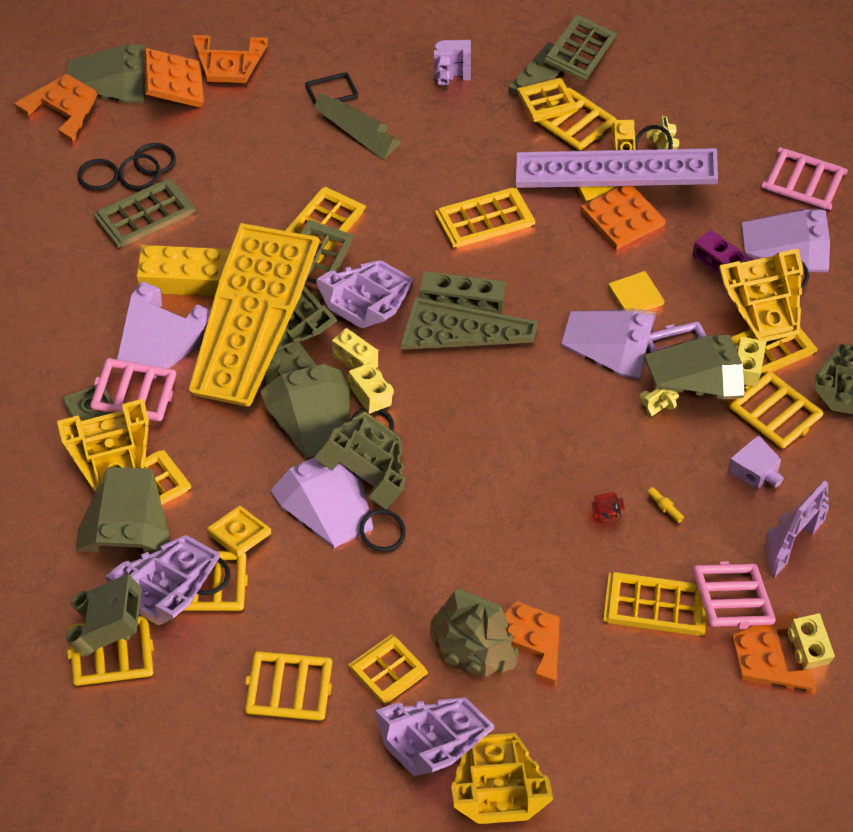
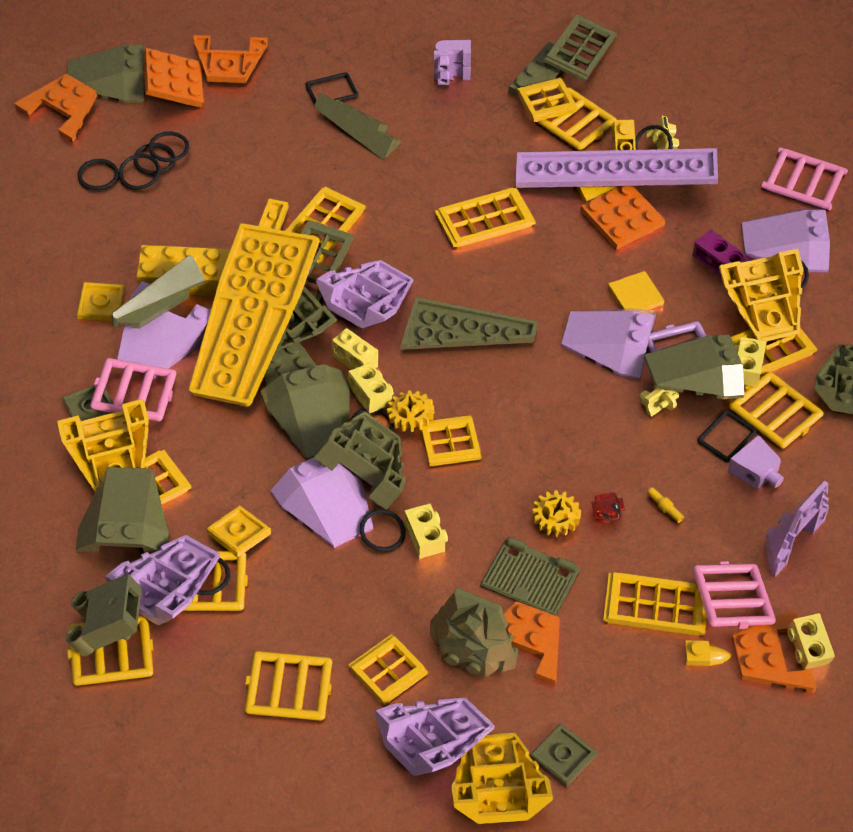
olive piece [93,179,196,247] -> none
olive brick [420,271,506,314] -> none
none -> yellow tile [77,282,126,321]
none -> wedge [112,255,205,329]
none -> black piece [148,131,189,162]
none -> yellow plate [259,199,289,230]
none -> yellow gear [387,390,435,432]
none -> light yellow brick [404,504,448,559]
none -> yellow piece [421,415,481,467]
none -> olive window [480,537,580,616]
none -> olive tile [530,723,598,788]
none -> yellow gear [532,490,581,537]
none -> yellow plate [685,640,732,666]
none -> black piece [697,410,757,461]

